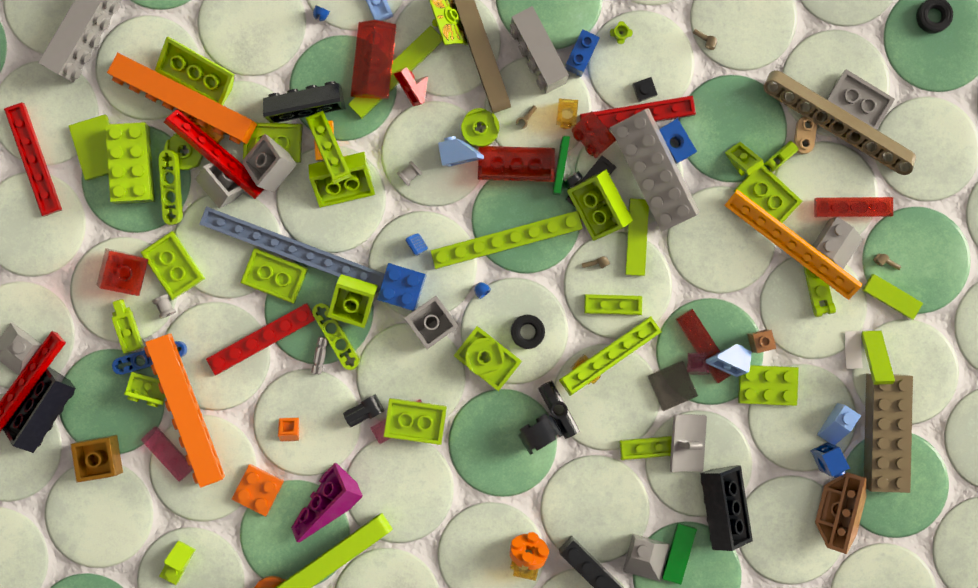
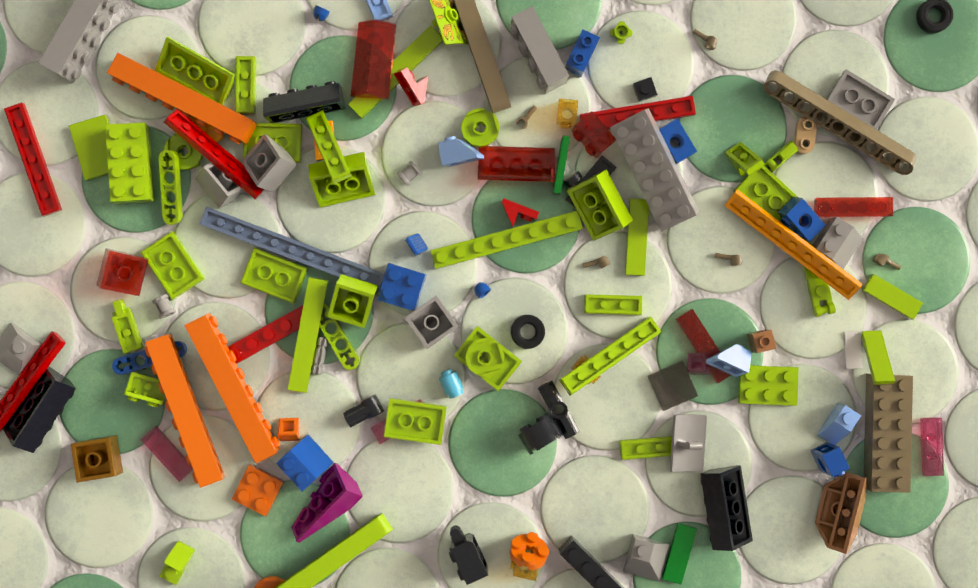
none -> orange brick [184,313,280,463]
none -> lime tile [235,56,256,114]
none -> blue slope [276,434,334,492]
none -> lime tile [288,277,328,393]
none -> medium azure brick [439,369,464,399]
none -> black hinge [449,525,488,585]
none -> red slope [502,198,539,228]
none -> dark tan hand [715,253,742,266]
none -> blue brick [778,196,826,242]
none -> clear pink tile [920,417,944,476]

